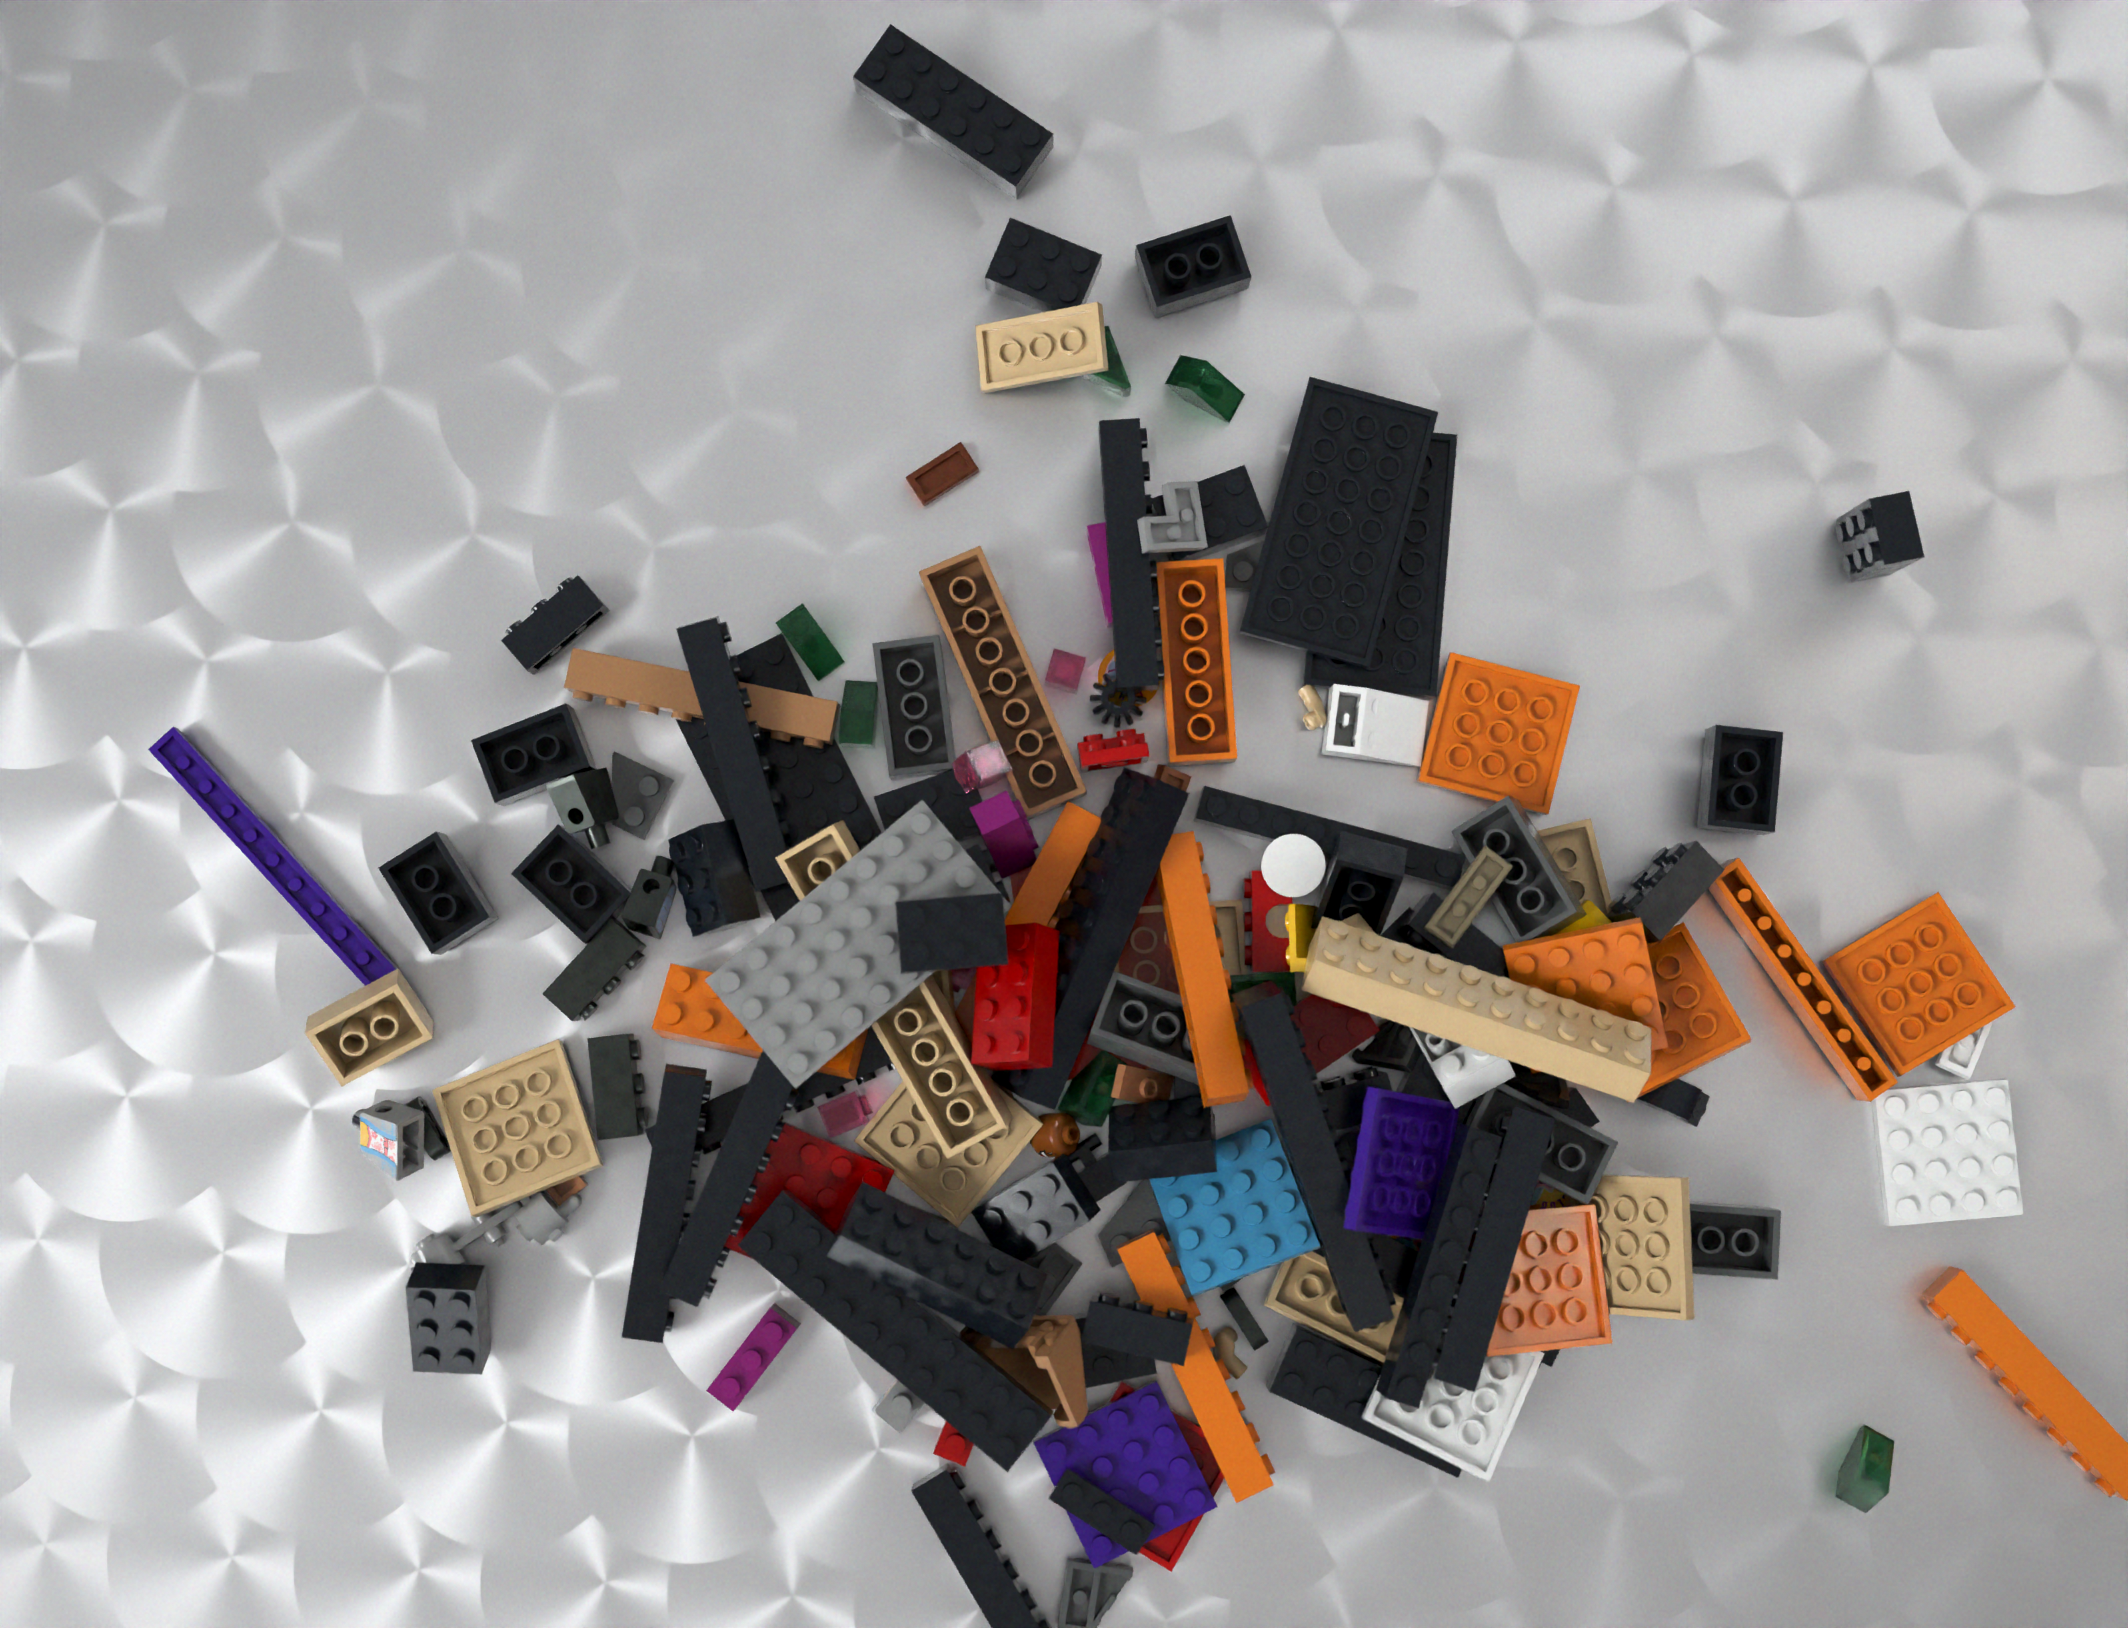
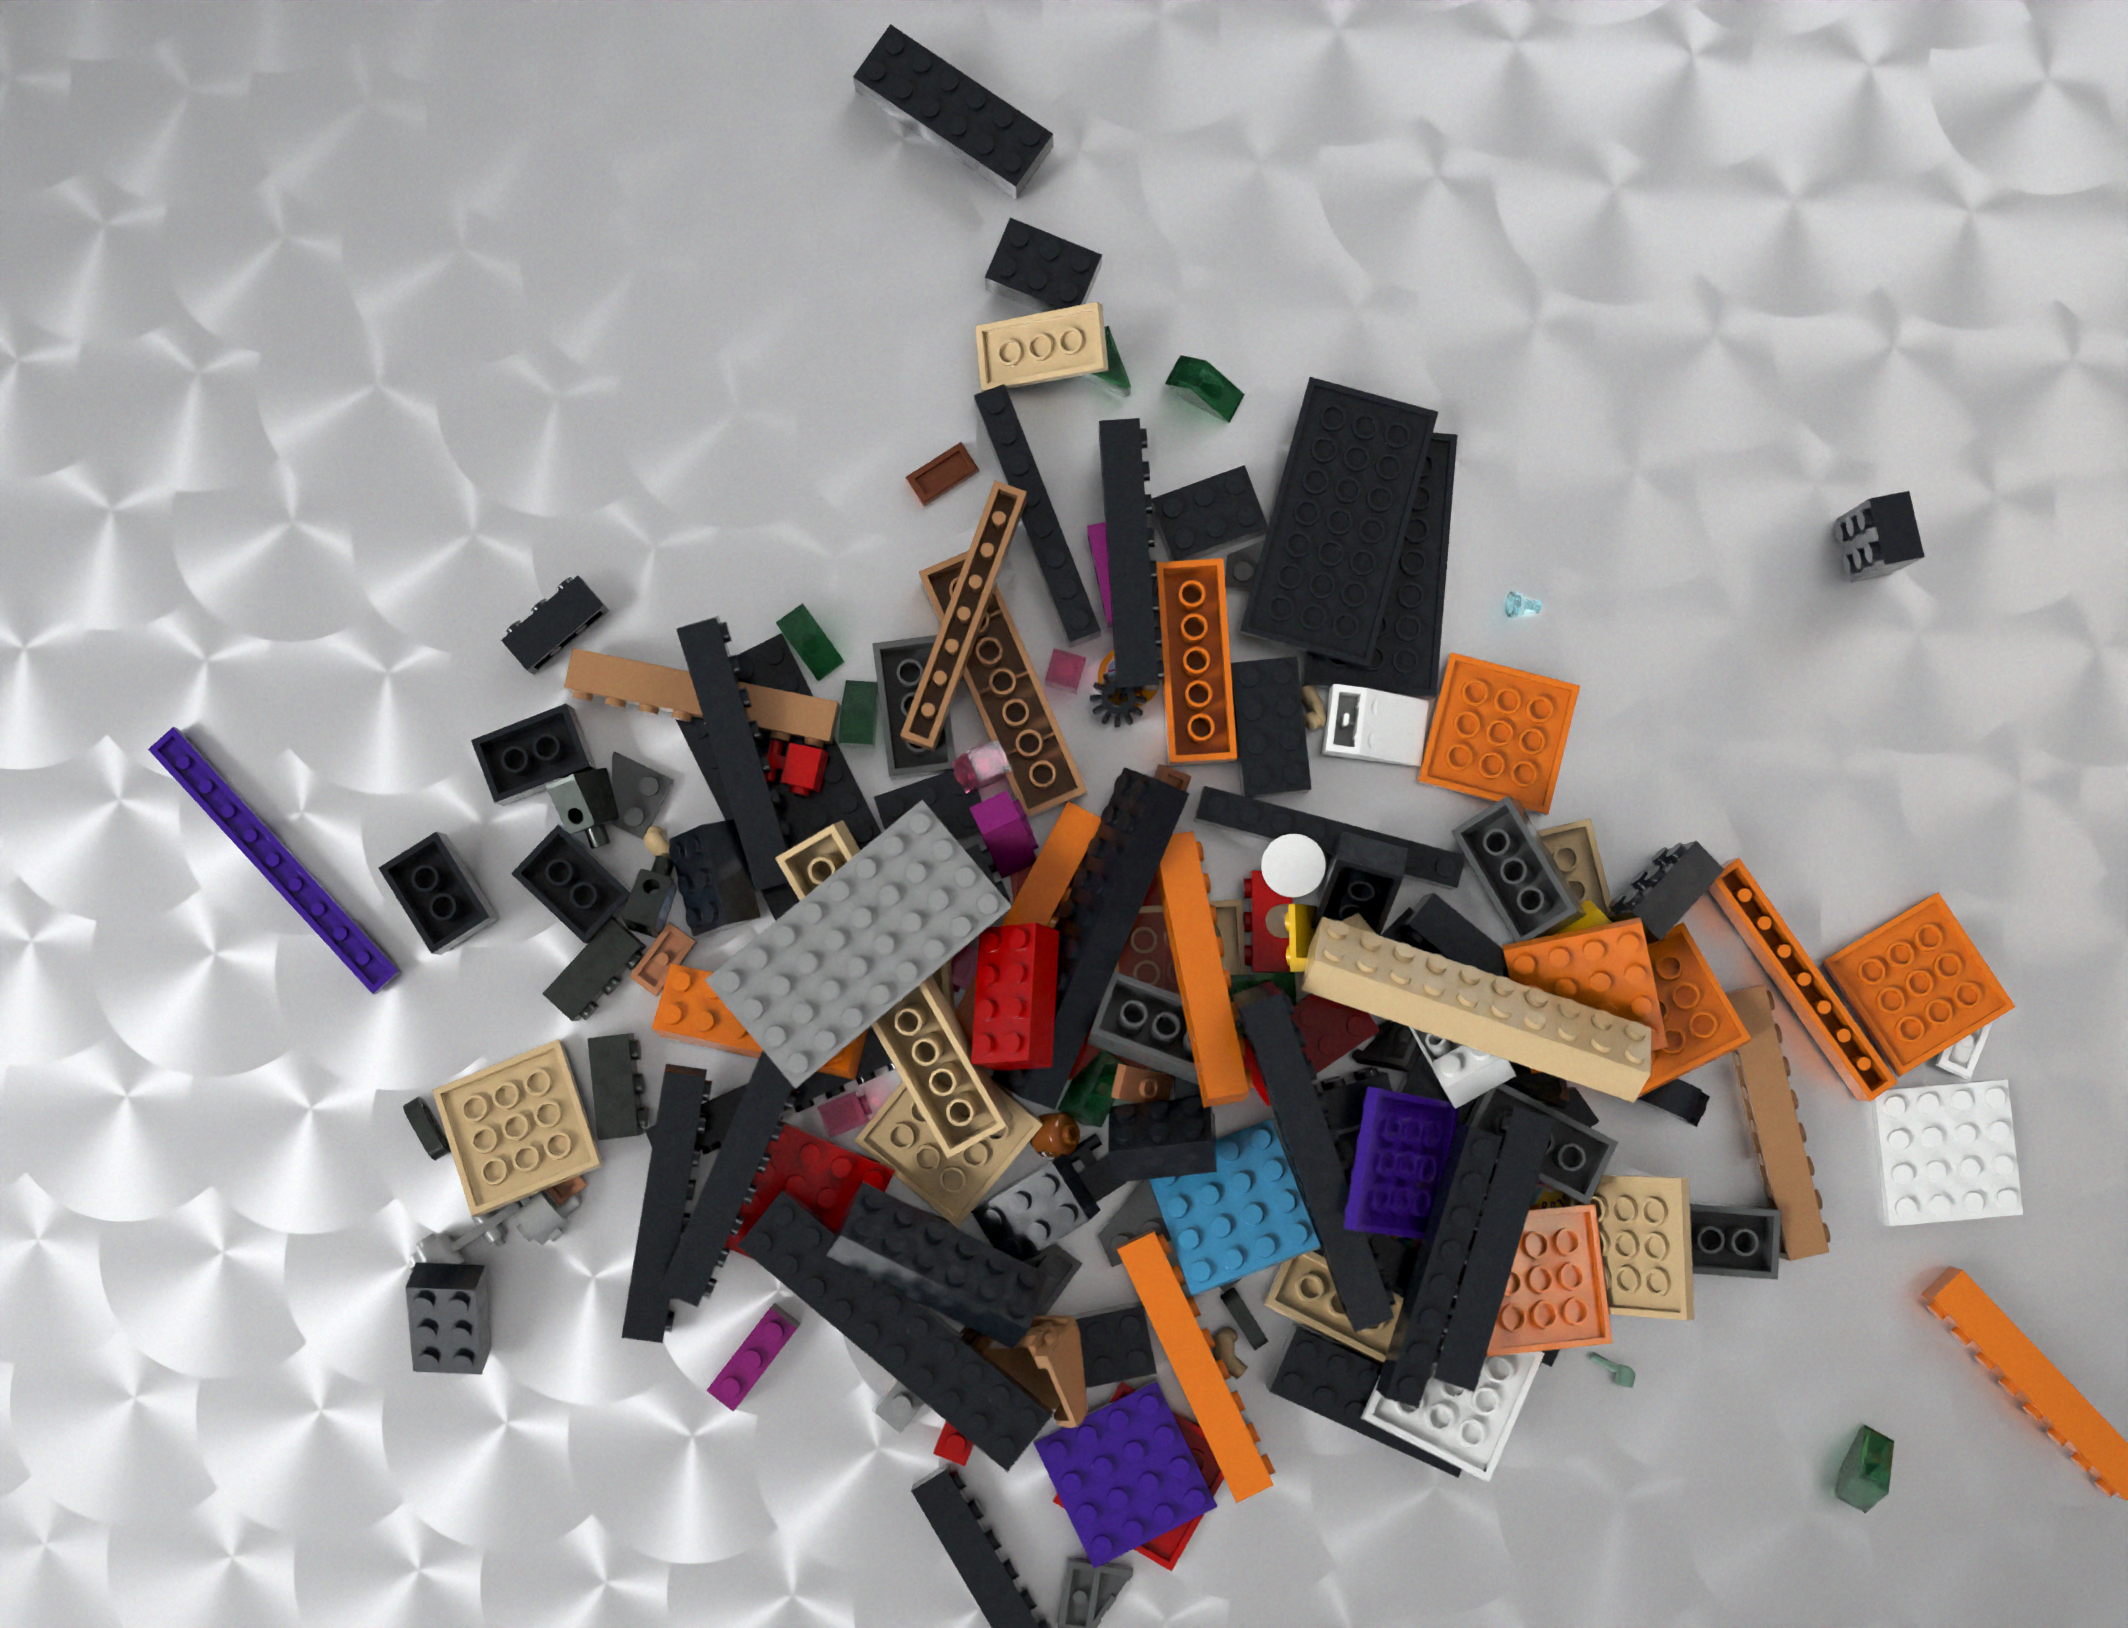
tan brick [305,968,434,1086] -> none
light grey torso [352,1100,424,1181] -> none
black brick [895,893,1008,974] -> none
black plate [1049,1467,1155,1556] -> none
red plate [1077,729,1149,773] -> none
black brick [1081,1292,1194,1366] -> none
black brick [1135,215,1252,318] -> none
light grey plate [1137,481,1208,553] -> none
dark tan tile [1423,845,1513,949] -> none
black brick [1697,725,1783,835] -> none
none -> nougat plate [629,922,697,996]
none -> tan arm [643,826,671,859]
none -> red brick [767,740,829,796]
none -> medium nougat brick [900,480,1027,752]
none -> black brick [974,384,1101,648]
none -> black brick [1231,656,1312,798]
none -> clear light blue piece [1505,591,1542,618]
none -> sand green hand [1590,1352,1636,1388]
none -> medium nougat brick [1724,985,1831,1261]

